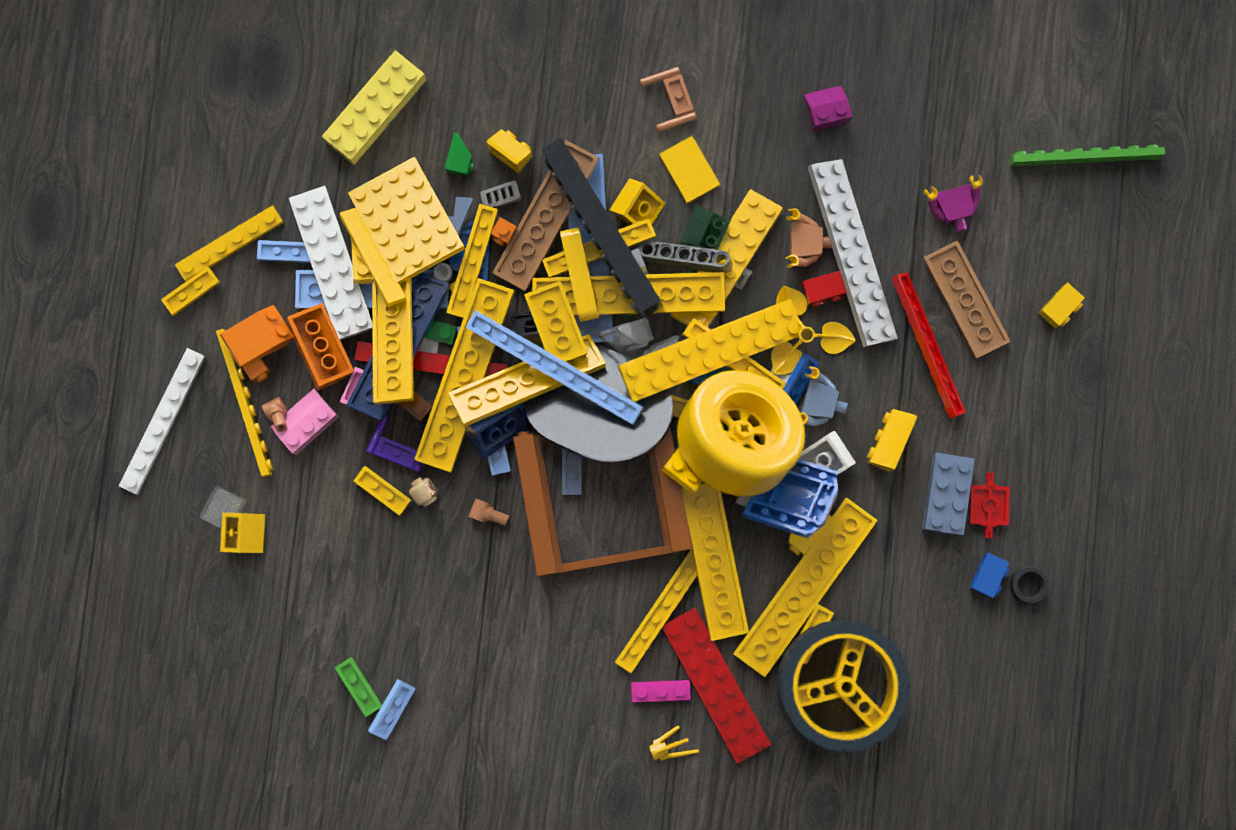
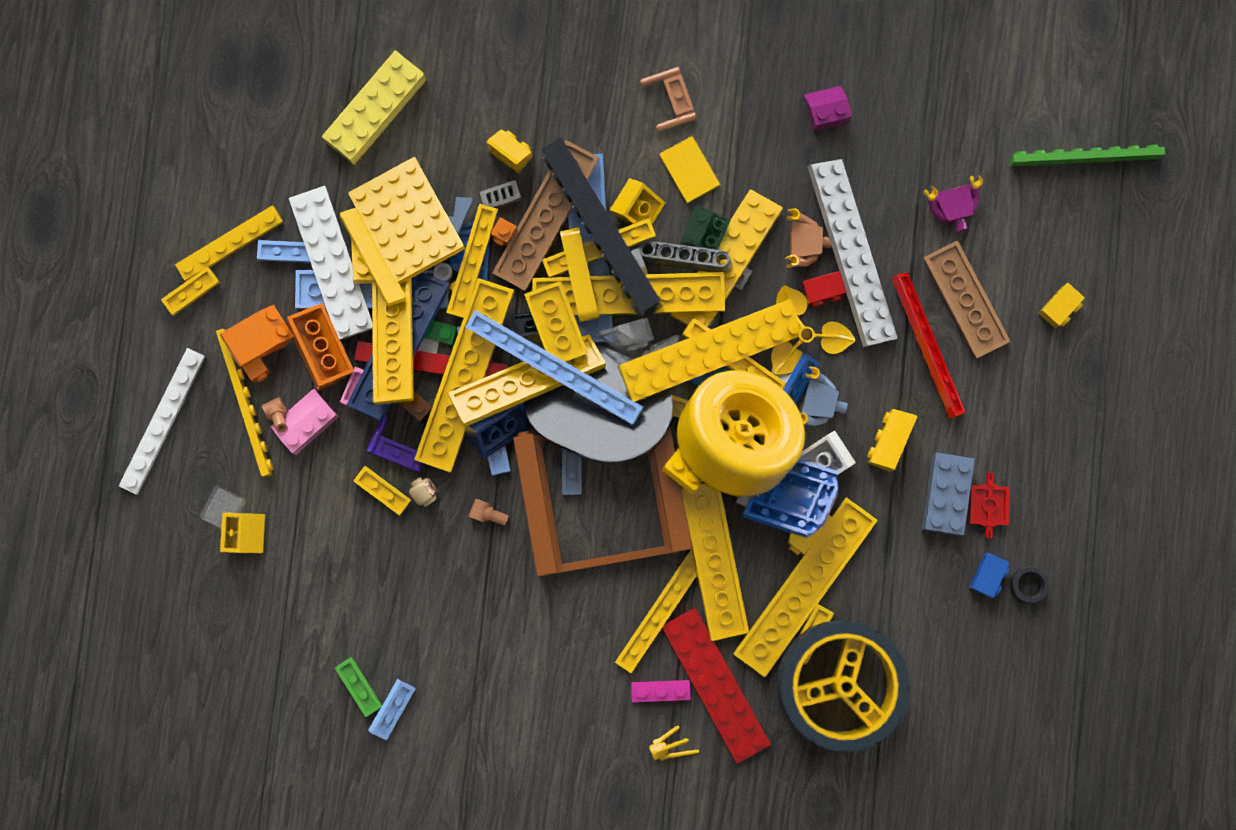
green slope [445,132,475,178] -> none

